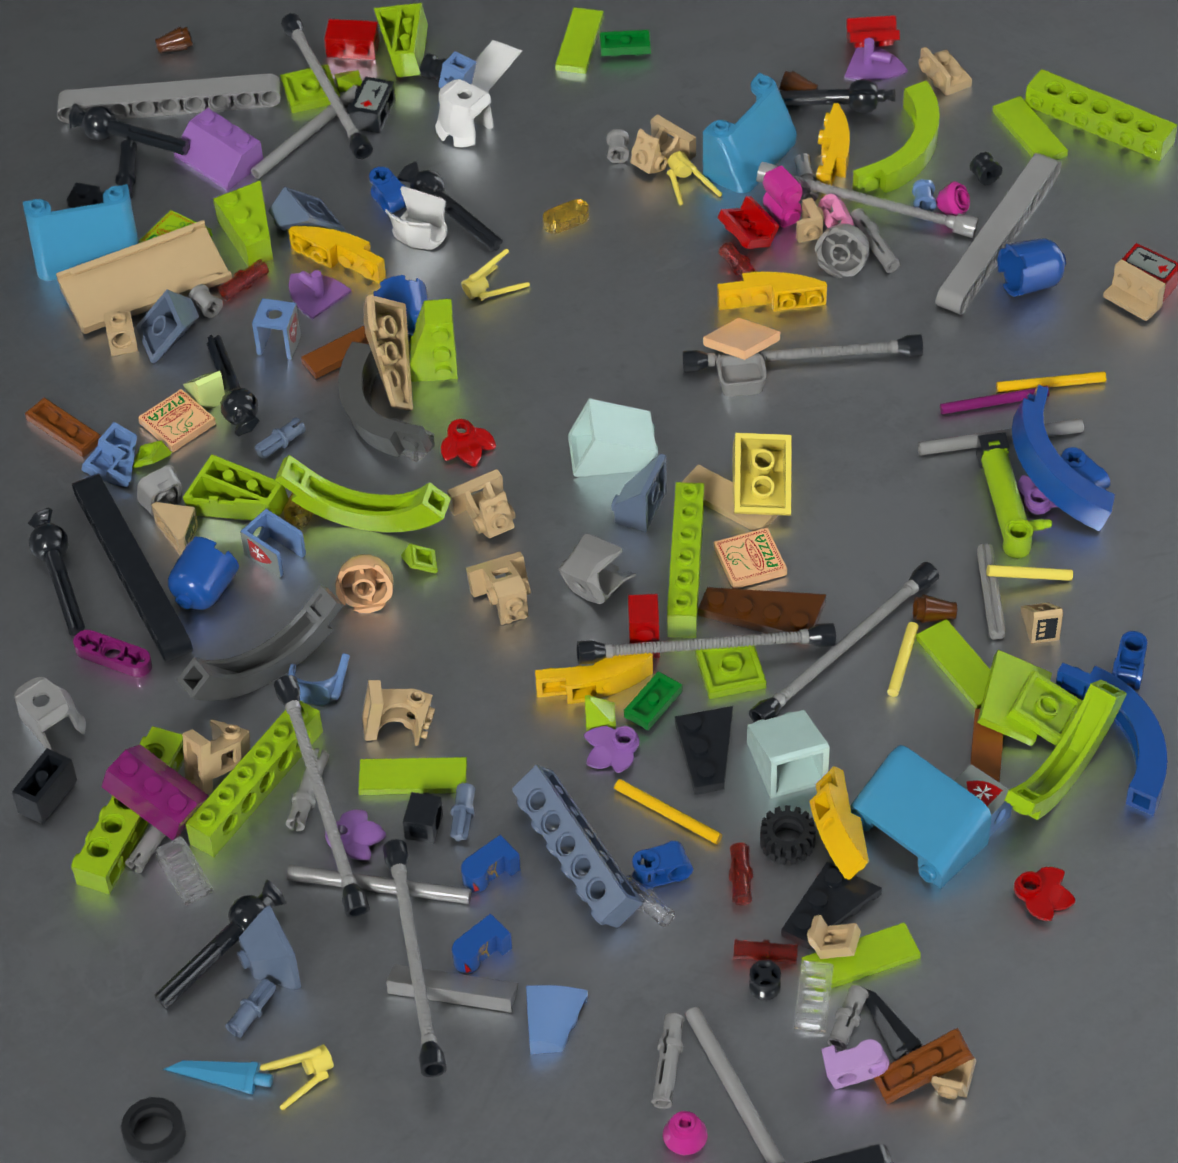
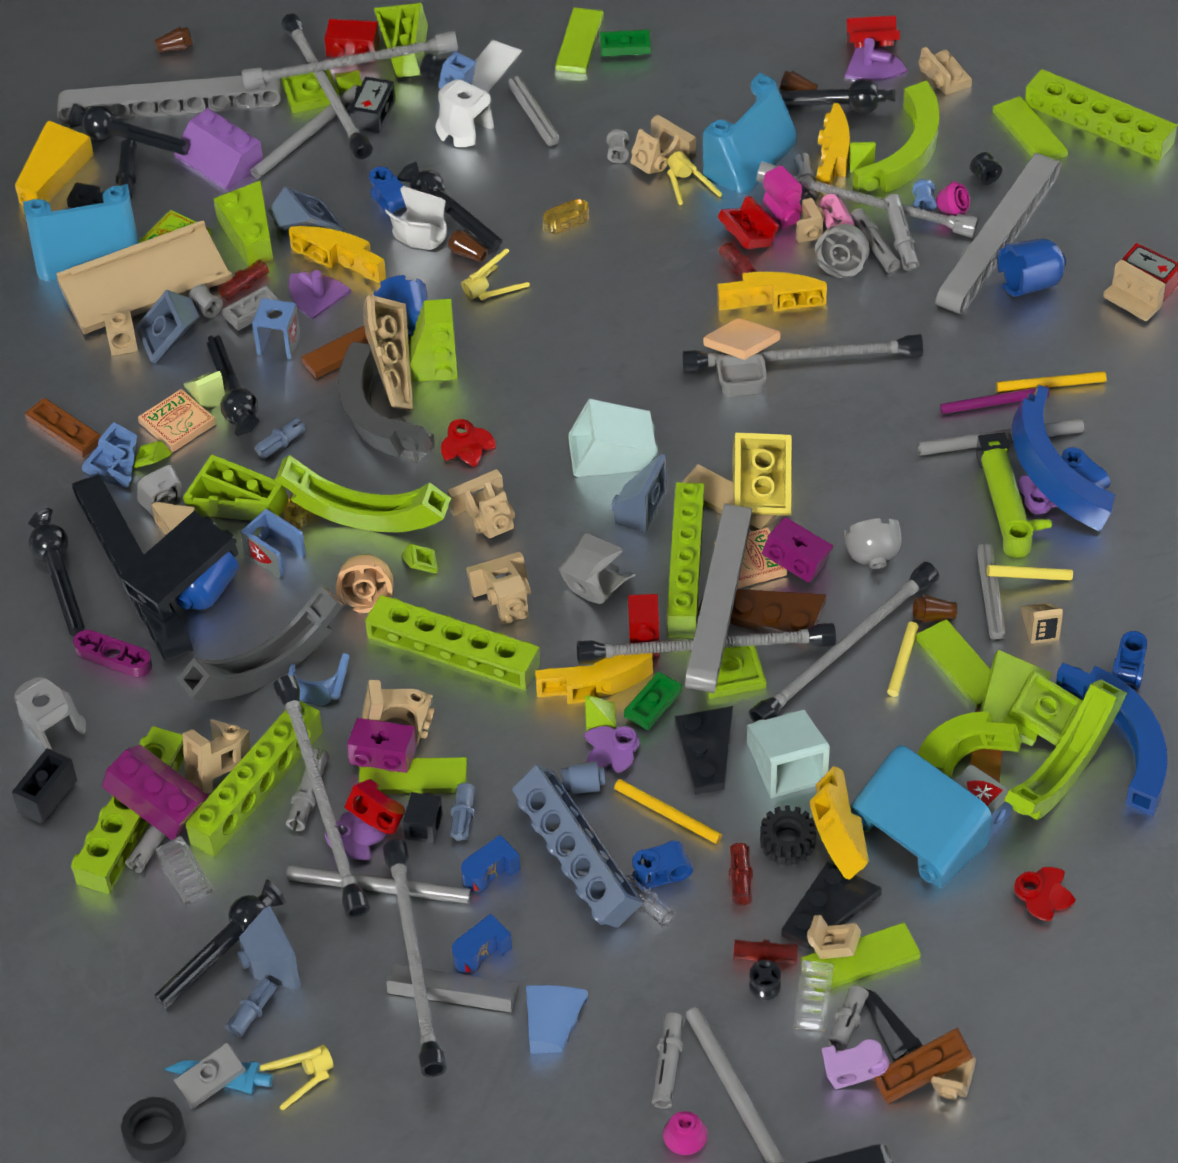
none -> yellow slope [15,121,94,205]
none -> black panel [119,511,239,622]
none -> light grey plate [174,1043,247,1109]
none -> light grey plate [222,286,281,331]
none -> light grey hose [242,31,458,90]
none -> red leg [344,779,405,834]
none -> magenta brick [347,718,417,773]
none -> lime brick [365,595,541,691]
none -> reddish brown cone [447,230,488,263]
none -> light grey axle [509,76,559,146]
none -> sand blue brick [561,761,605,794]
none -> light grey beam [685,503,753,693]
none -> magenta brick [761,517,833,583]
none -> light grey cylinder [843,518,902,569]
none -> lime slope [849,142,876,173]
none -> light grey pin [883,194,920,270]
none -> lime arch [917,712,1021,778]

